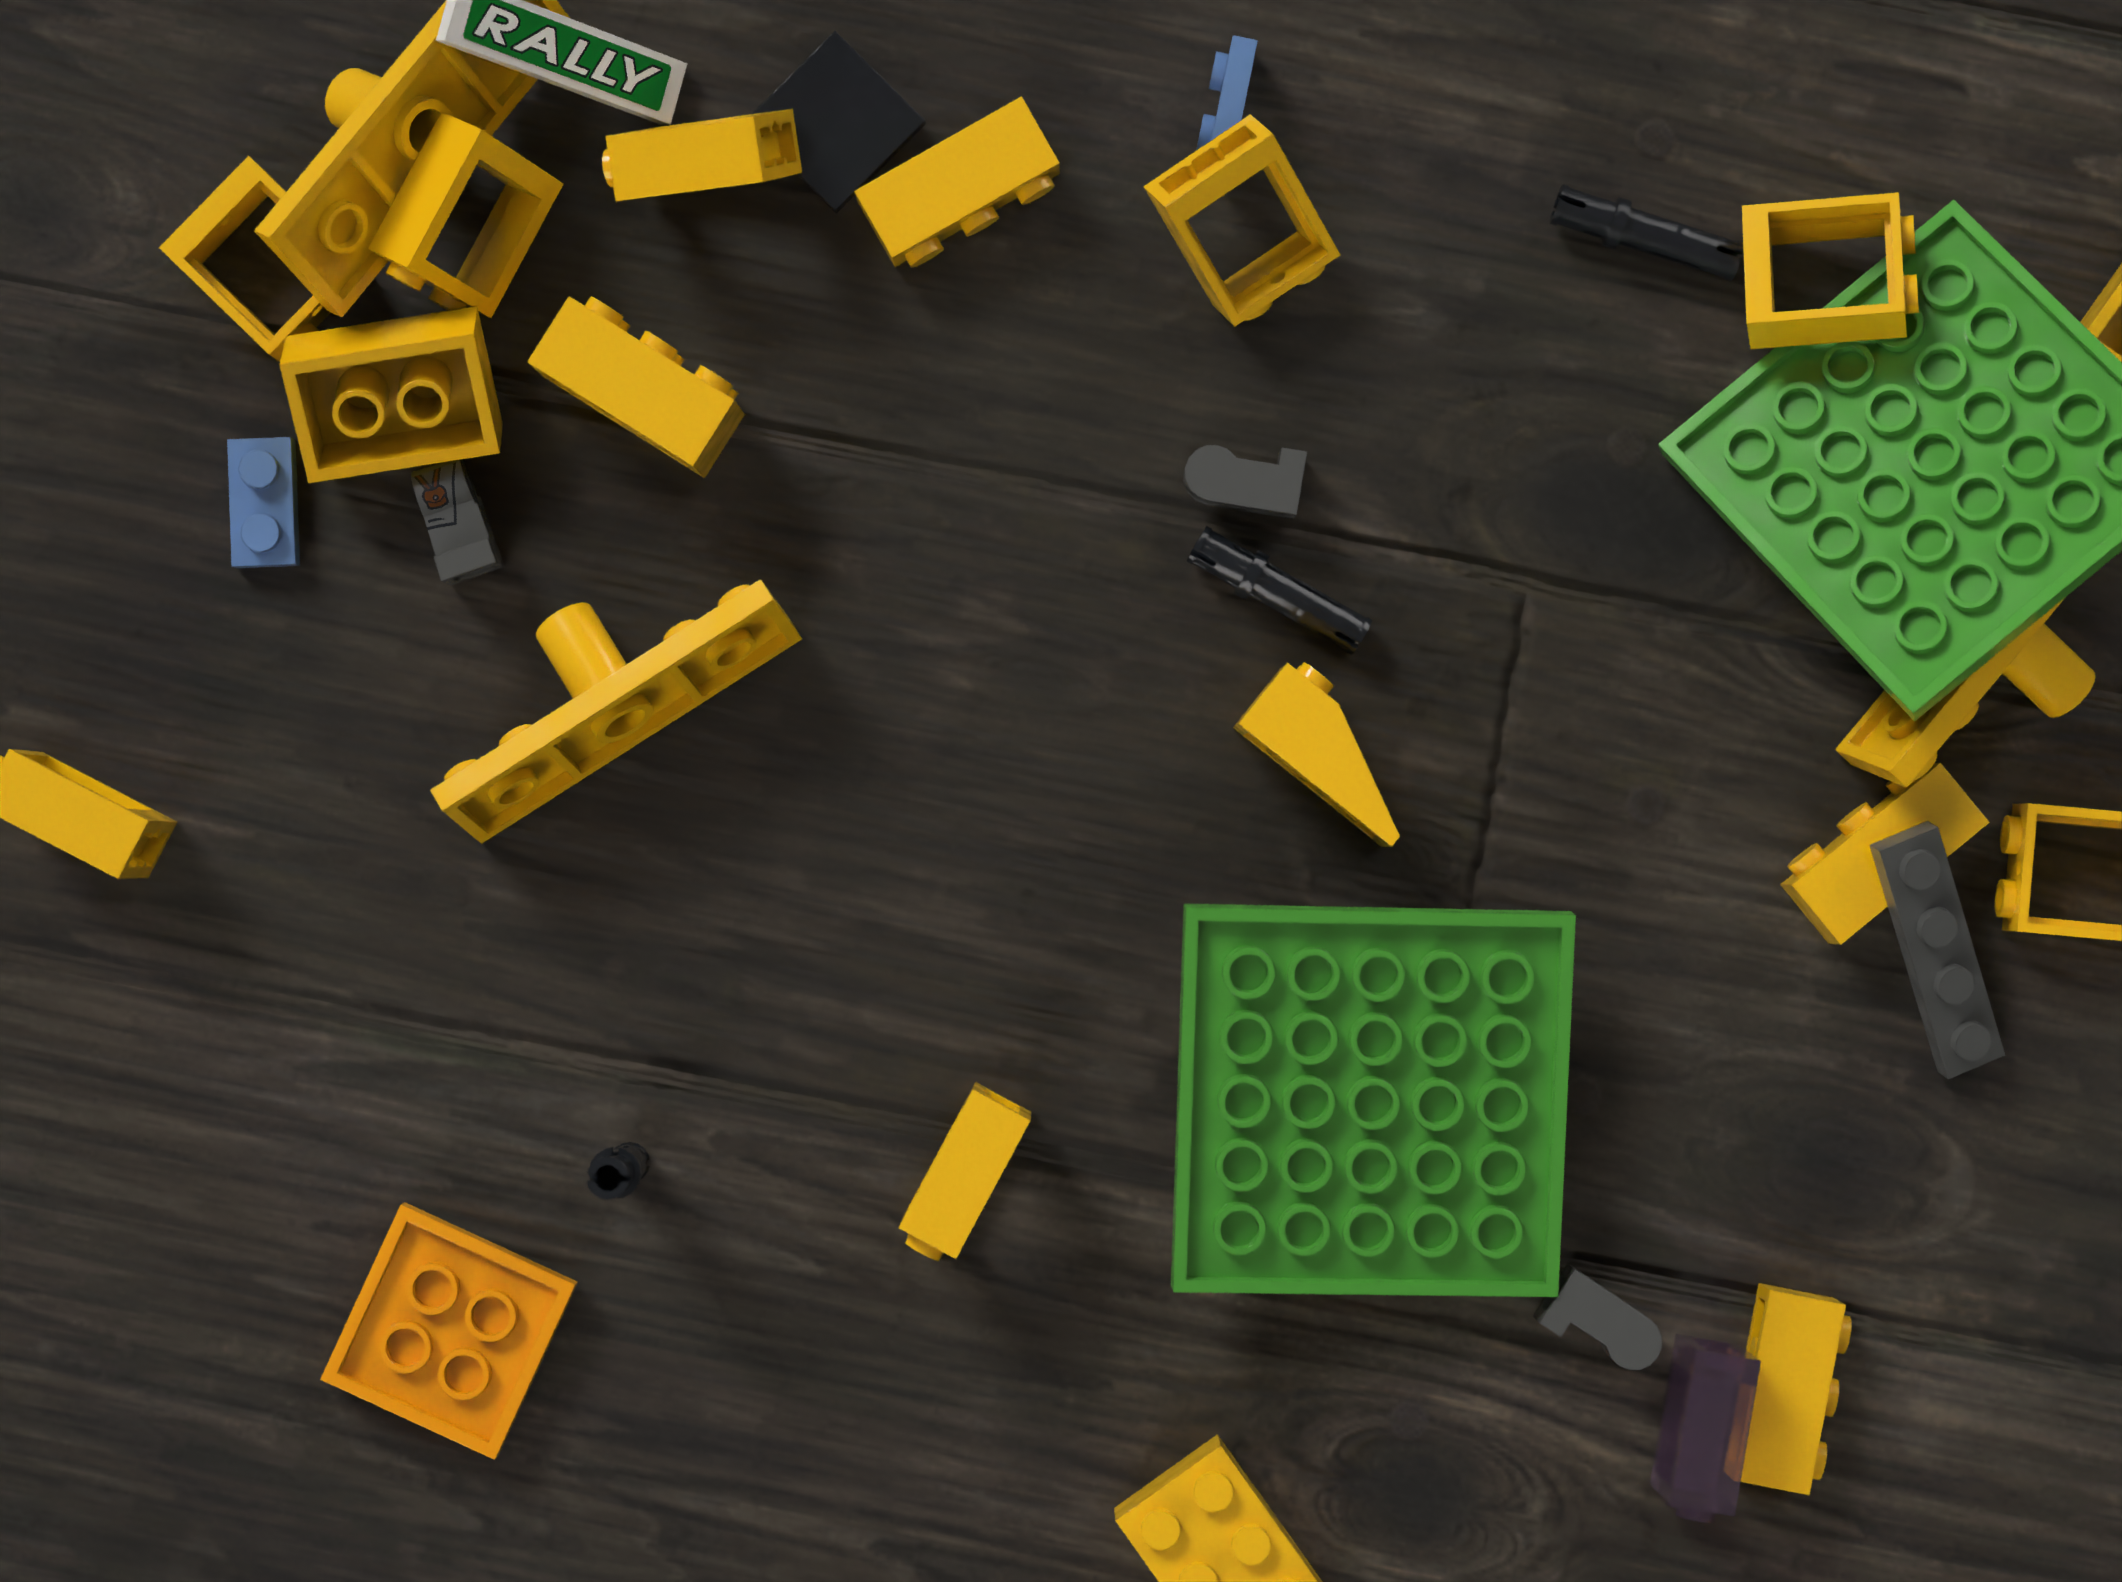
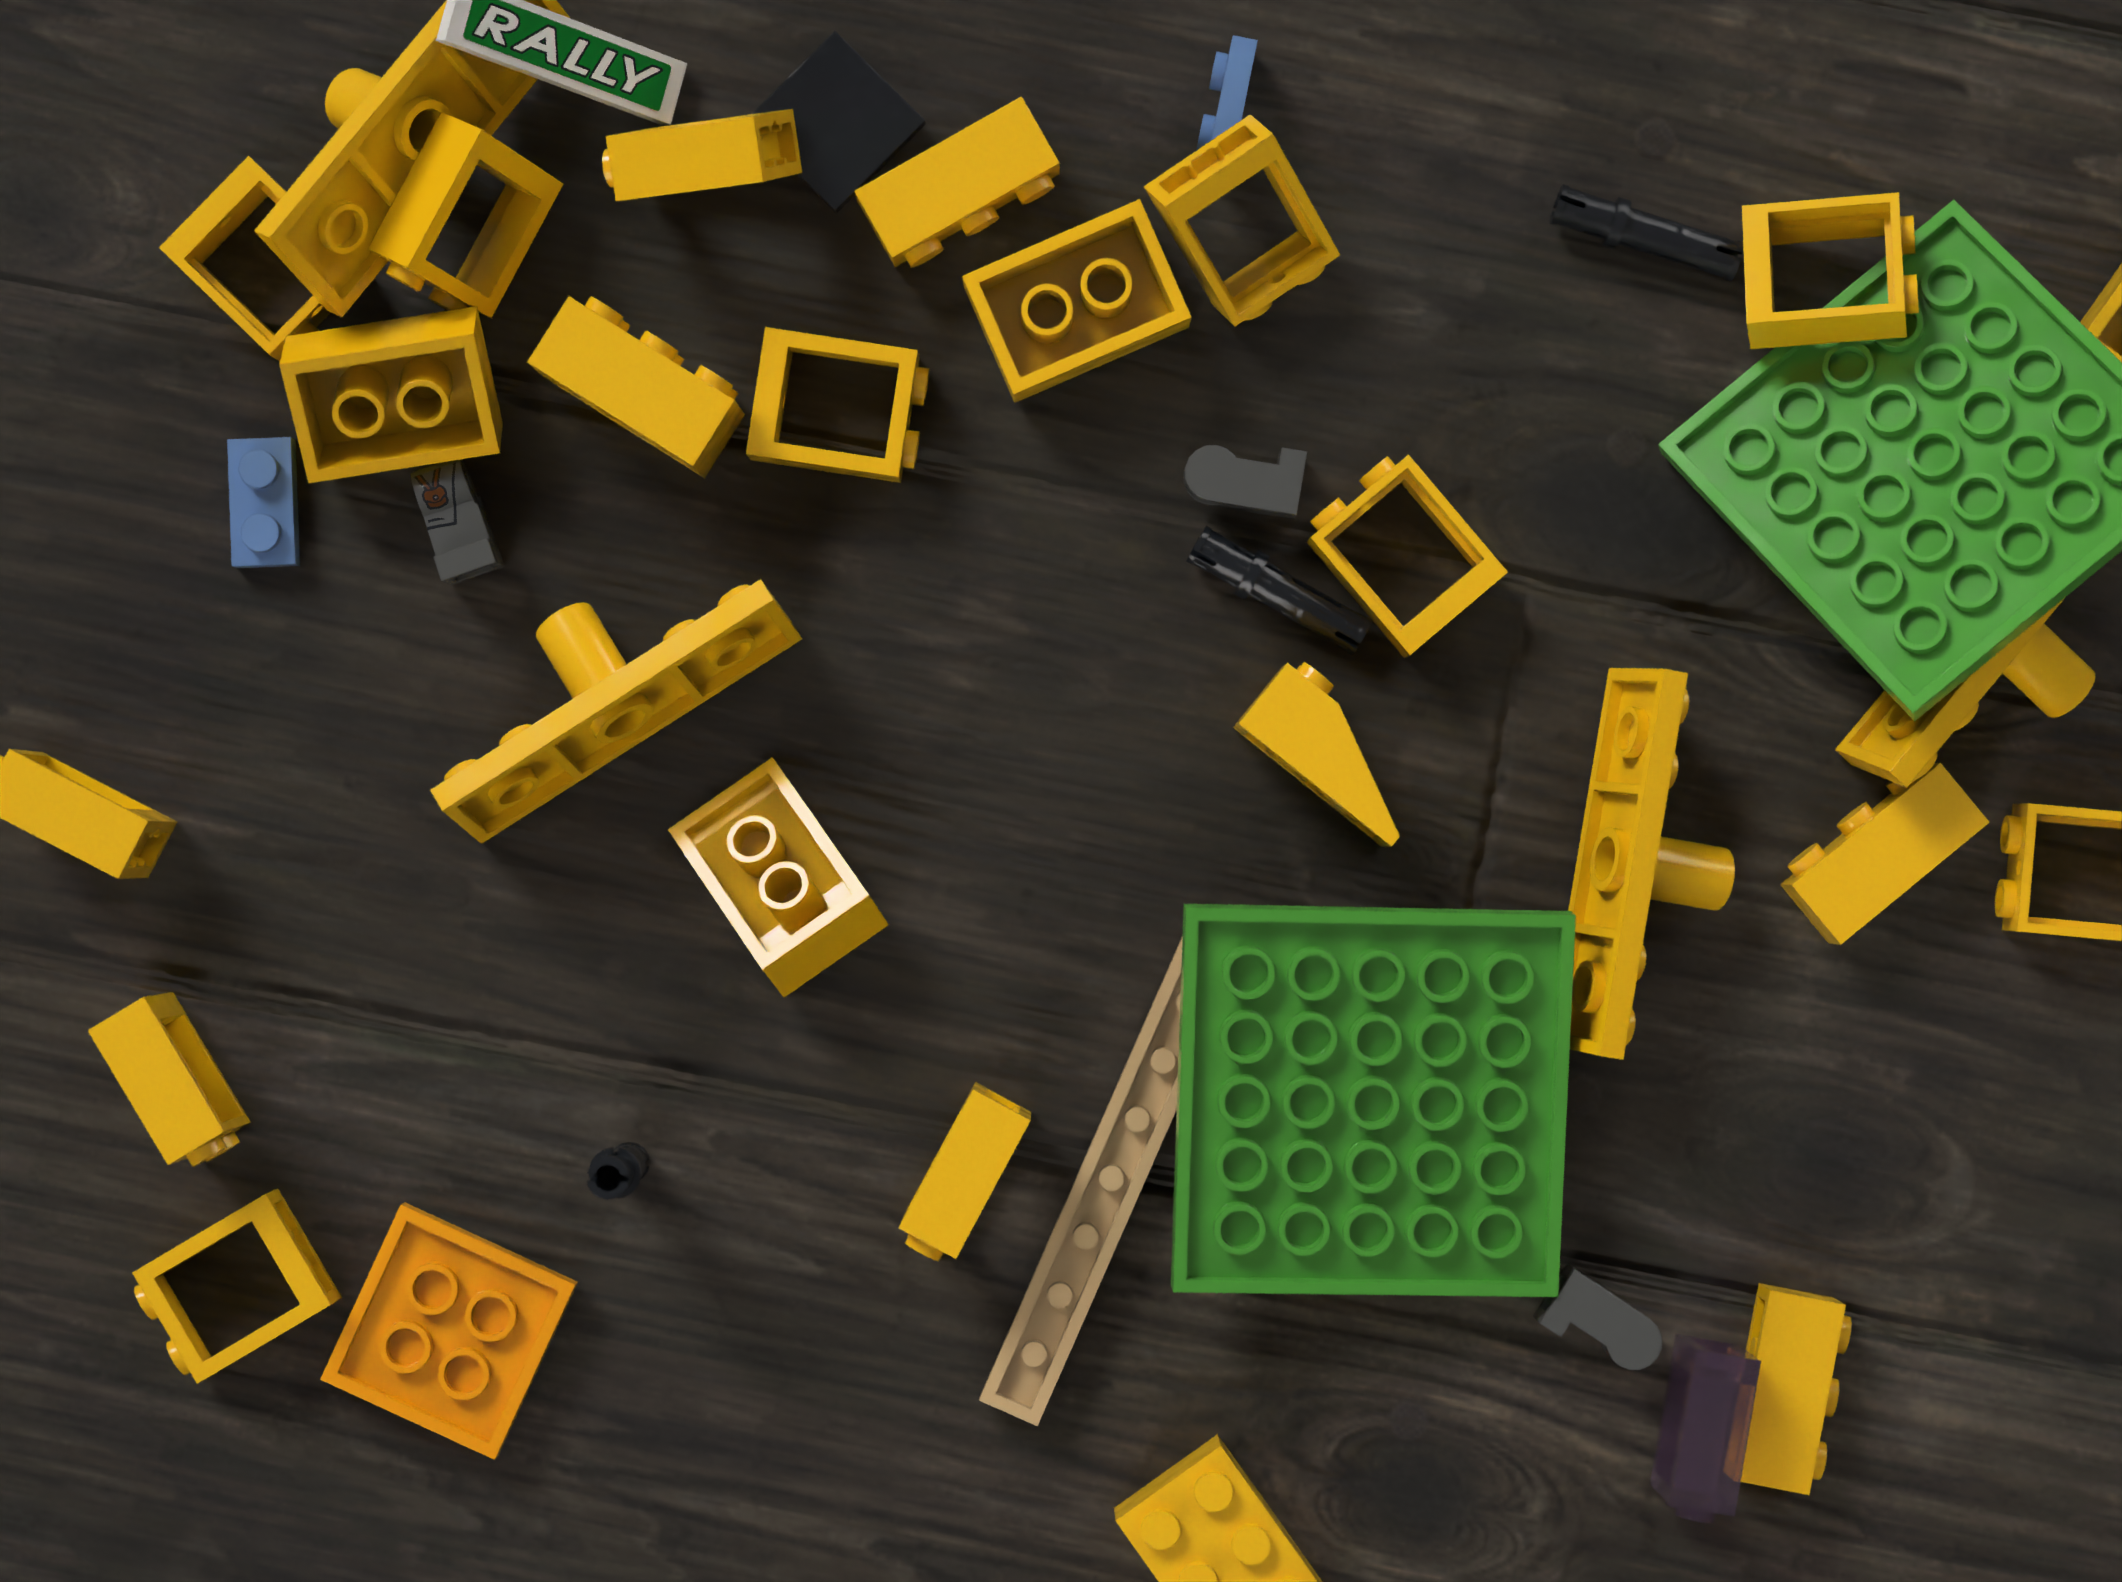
dark grey plate [1869,821,2005,1079] -> none
none -> yellow window [87,992,251,1167]
none -> yellow window [132,1189,342,1384]
none -> yellow slope [668,757,889,998]
none -> yellow window [746,327,929,483]
none -> yellow brick [962,199,1192,403]
none -> tan plate [979,935,1183,1426]
none -> yellow window [1306,454,1508,658]
none -> yellow plate [1568,668,1735,1060]

